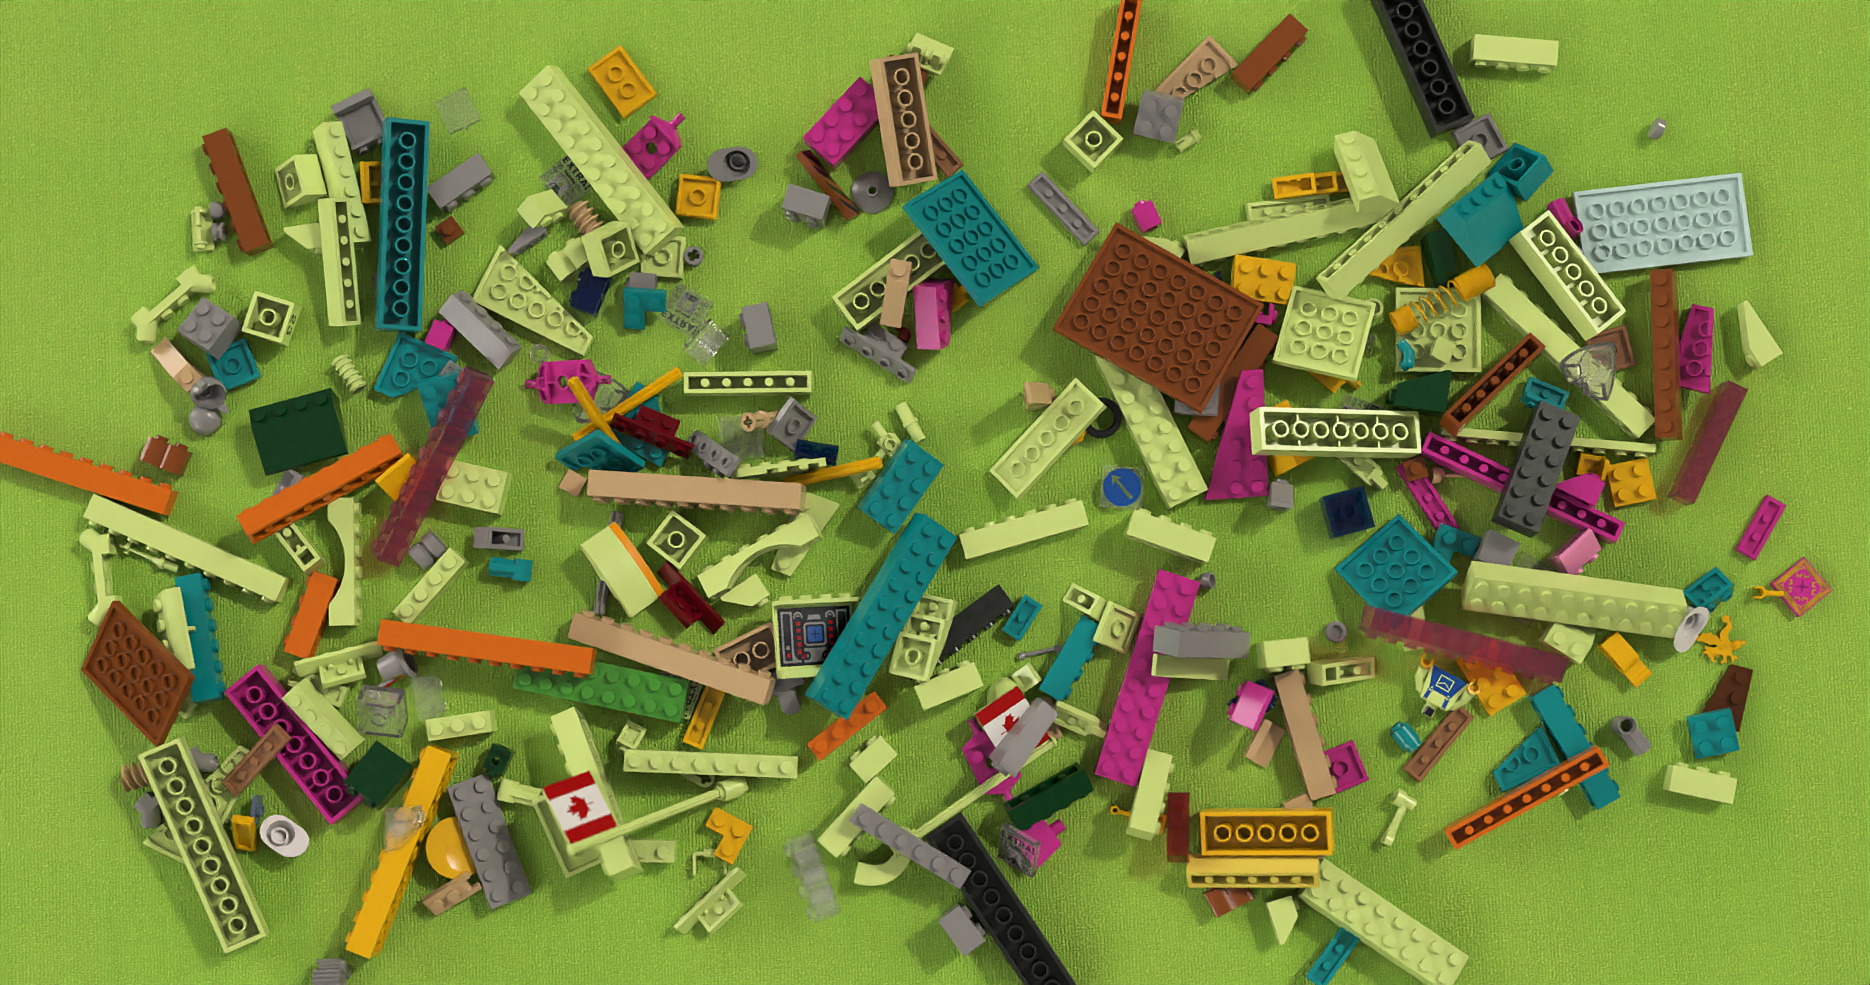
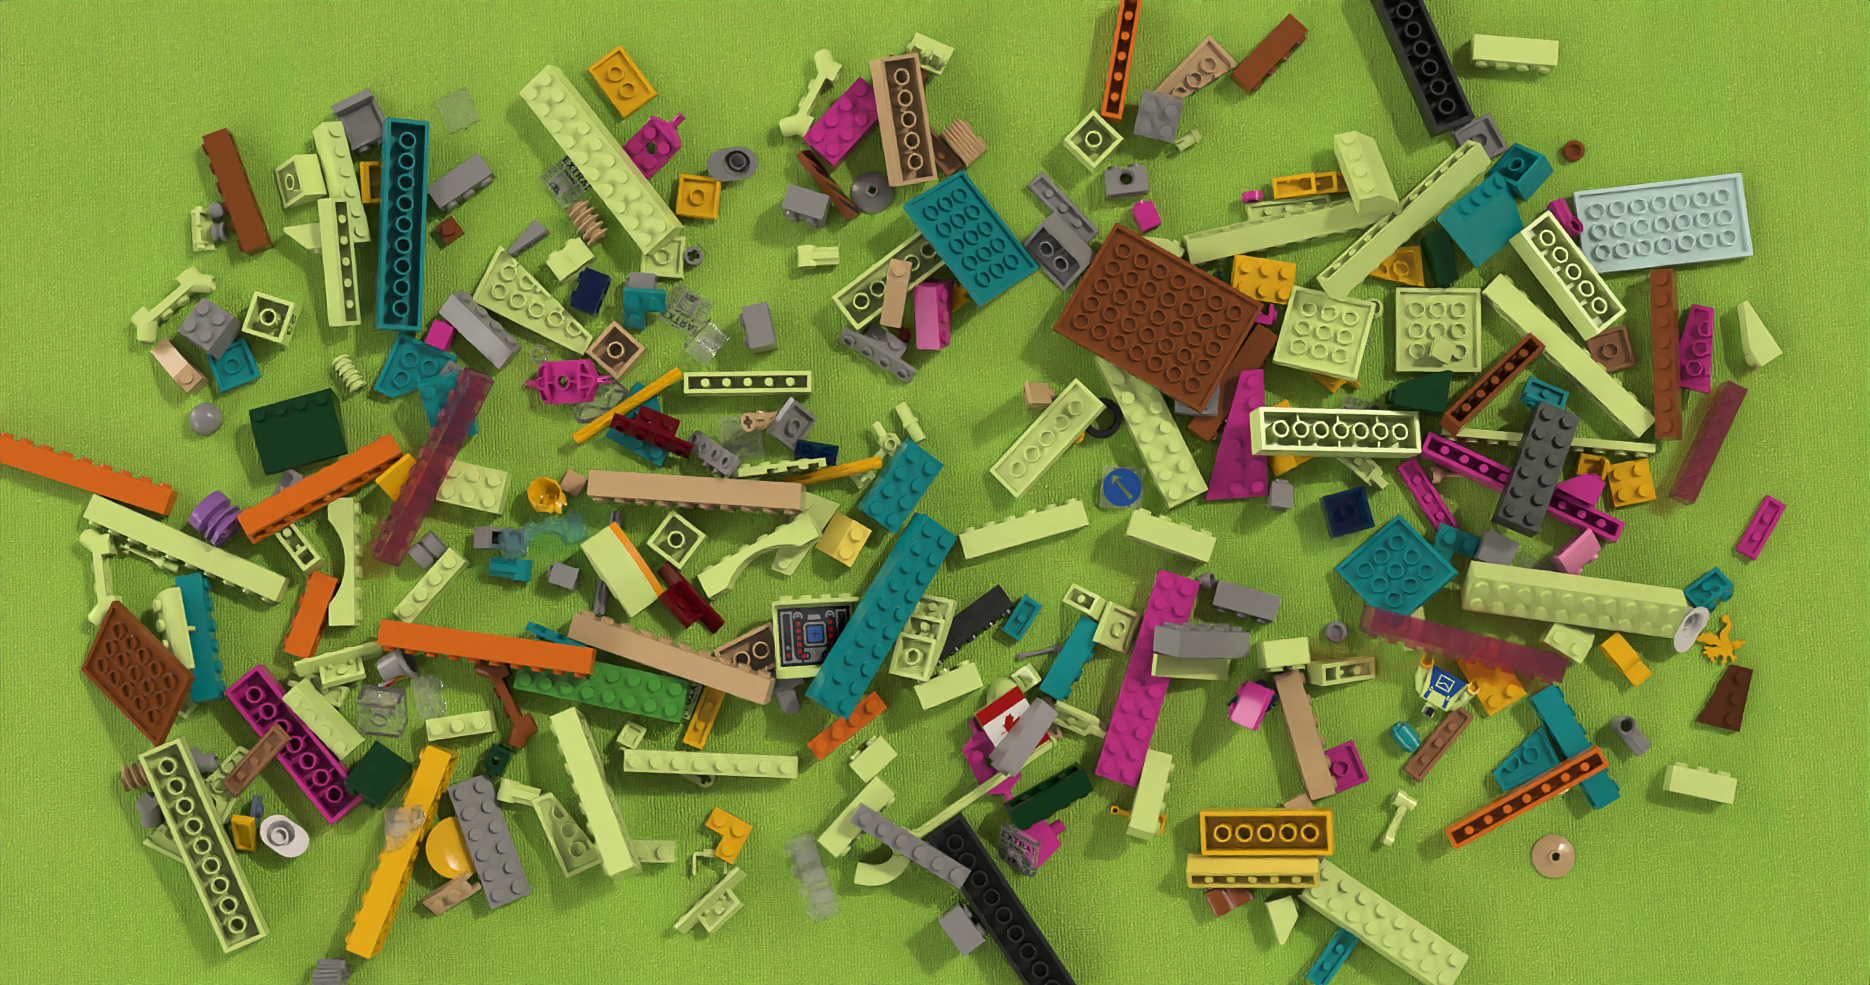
dark orange brick [139,435,192,476] -> none
light grey hair [190,376,229,414] -> none
yellowish green brick [517,189,568,229] -> none
flag [541,771,748,856] -> none
teal plate [555,429,645,473] -> none
yellow axle [567,376,621,444] -> none
yellowish green brick [581,221,640,278] -> none
yellowish green slope [720,573,771,608] -> none
clear red brick [1167,792,1190,863] -> none
tan panel [1243,718,1285,767] -> none
yellow piece [1389,263,1496,336] -> none
teal arm [1396,338,1415,371] -> none
dark orange plate [1401,456,1429,482] -> none
clear brick [1560,342,1616,401] -> none
light grey tile [1648,118,1666,140] -> none
teal plate [1686,707,1740,759] -> none
yellow hand [1751,586,1784,599] -> none
tile [1770,557,1832,617] -> none
none -> medium lavender wheel [188,490,243,547]
none -> dark orange plate [475,659,539,748]
none -> clear light blue arch [497,511,589,562]
none -> teal wing [525,622,591,648]
none -> yellow hair [527,477,568,515]
none -> light grey brick [547,562,582,590]
none -> tan brick [586,321,648,383]
none -> yellowish green plate [779,49,843,138]
none -> yellowish green piece [798,245,839,269]
none -> light yellow slope [815,511,873,569]
none -> tan brick [940,118,987,169]
none -> light grey slope [1022,212,1097,292]
none -> light grey brick [1103,163,1149,199]
none -> light grey brick [1210,580,1281,625]
none -> dark pink tile [1241,190,1263,204]
none -> tan dish [1531,834,1575,878]
none -> dark orange tile [1562,140,1585,162]

